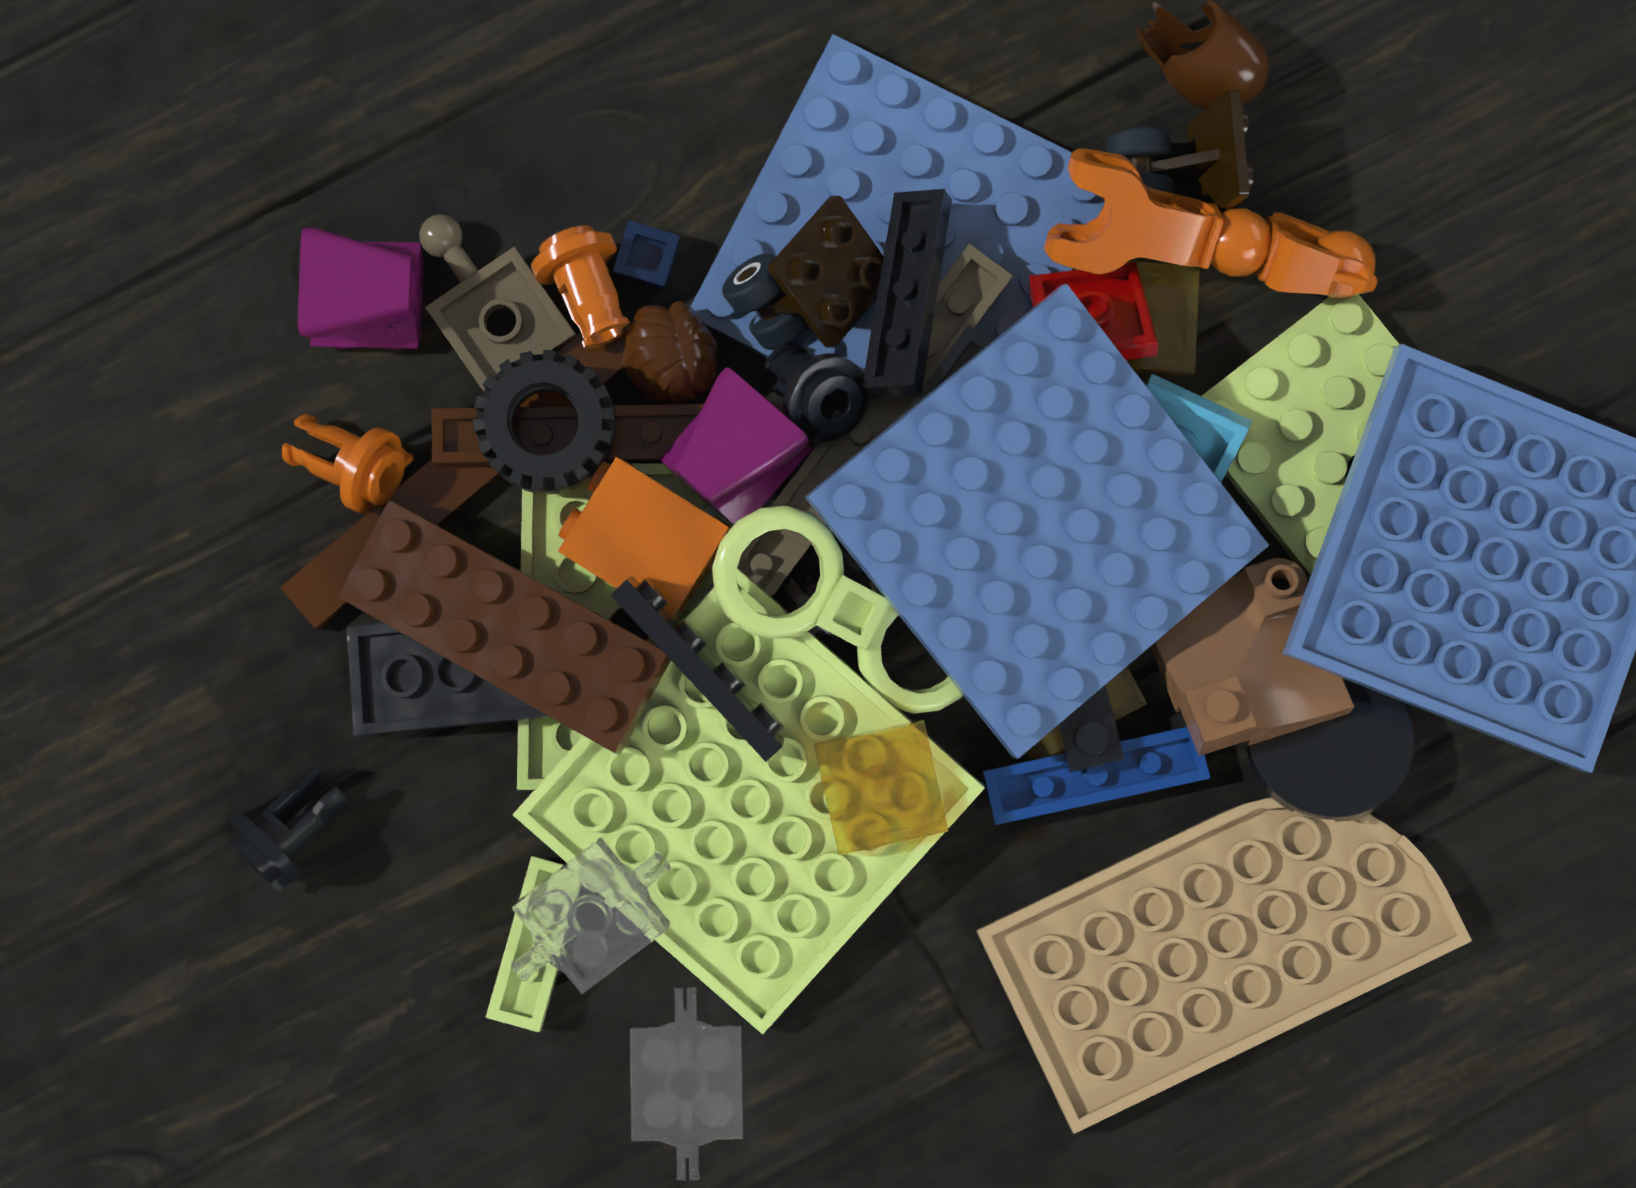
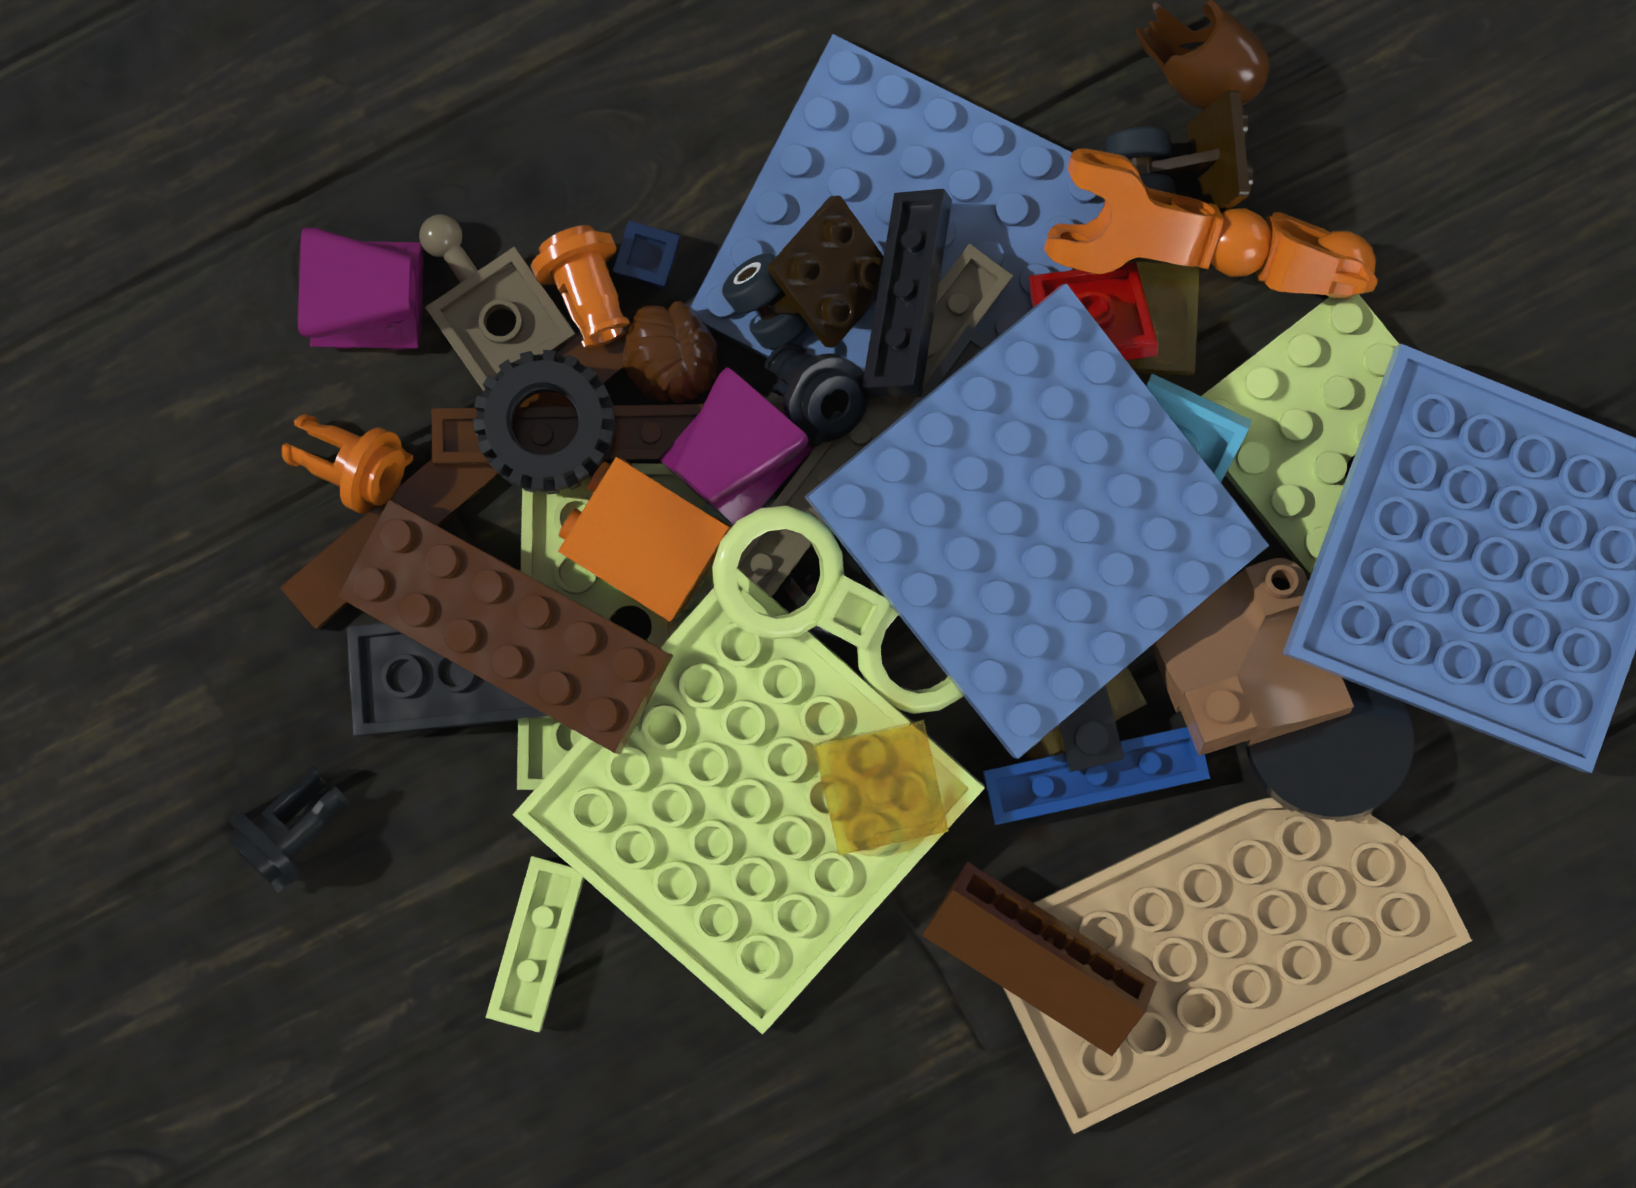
clear plate [511,837,671,994] -> none
black plate [610,576,785,762] -> none
clear plate [630,987,743,1181] -> none
none -> reddish brown brick [922,862,1157,1056]

